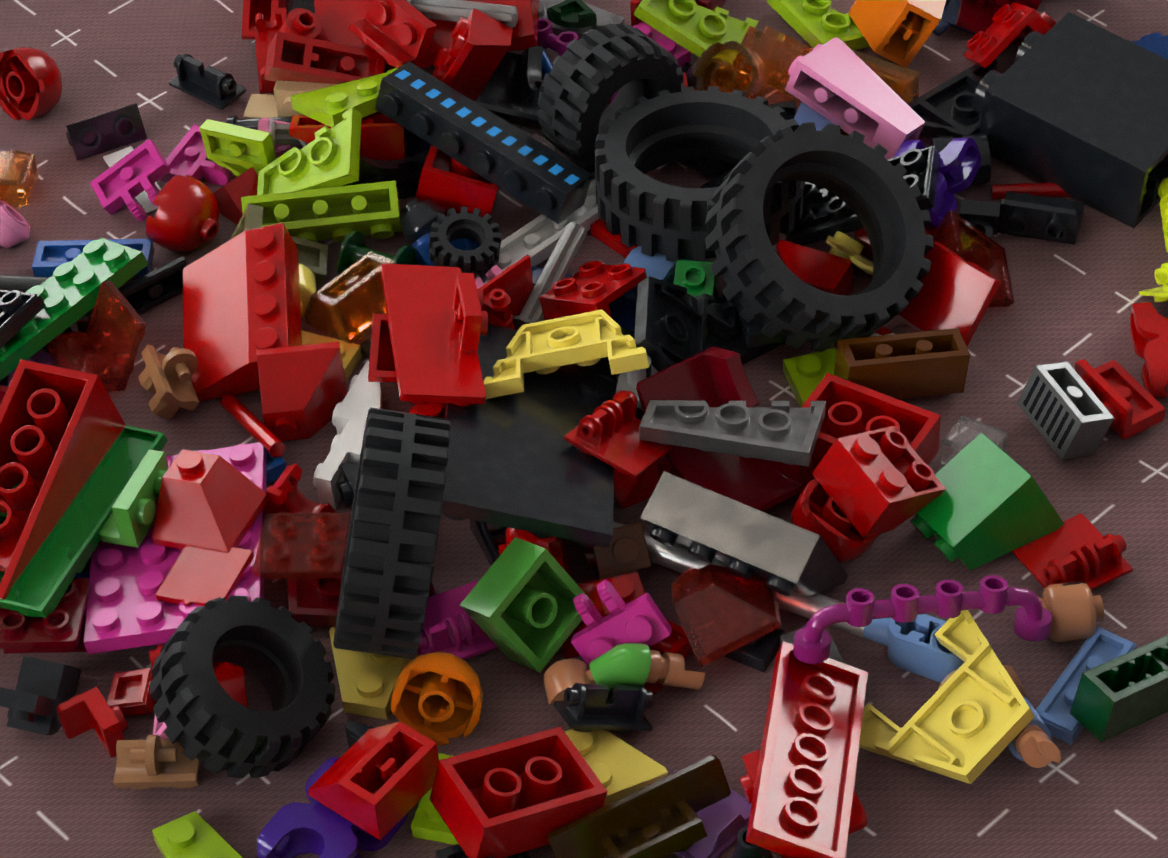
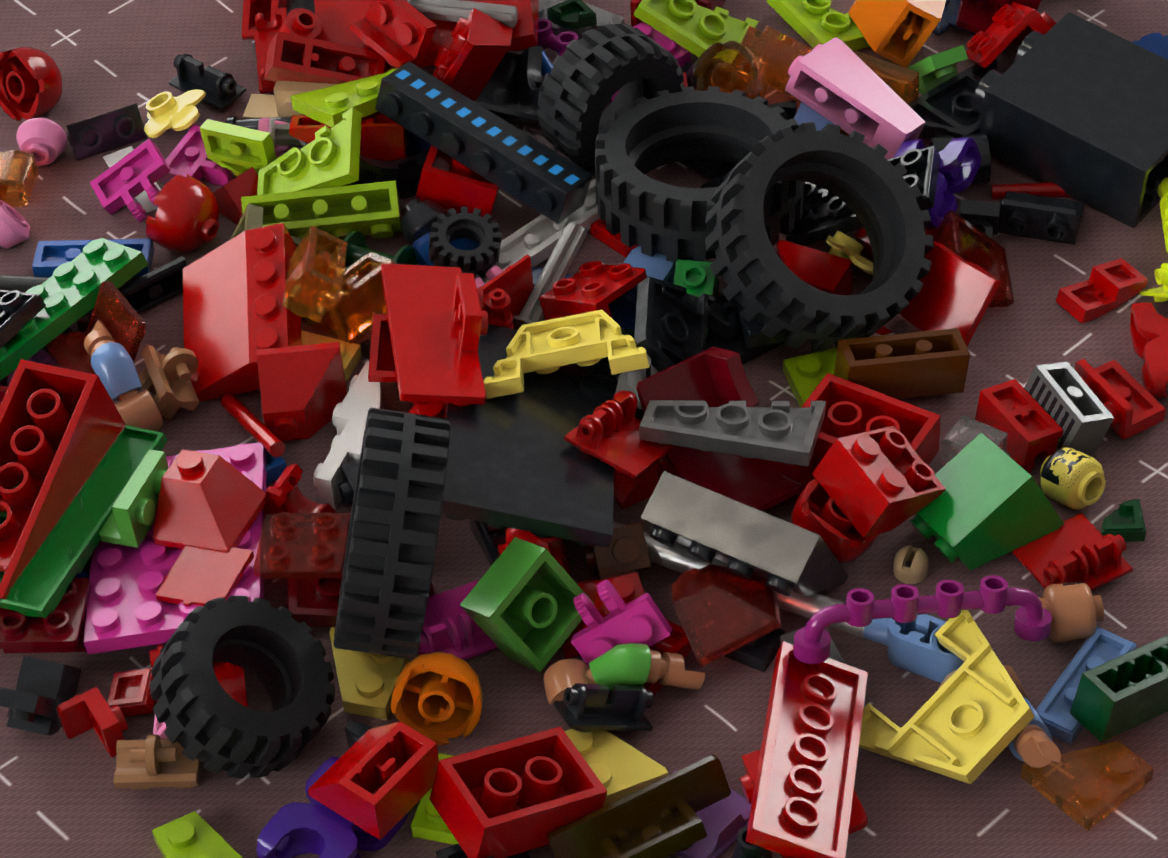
none -> bright pink cone [16,118,67,166]
none -> piece [84,320,163,431]
none -> light yellow plate [144,89,206,138]
none -> clear orange brick [282,225,347,323]
none -> tan hinge [893,546,929,584]
none -> bright green slope [903,45,968,95]
none -> red hinge [974,379,1063,474]
none -> clear orange wing [1021,741,1154,831]
none -> light yellow head [1040,447,1106,510]
none -> red slope [1056,258,1149,324]
none -> dark green tile [1101,499,1146,542]

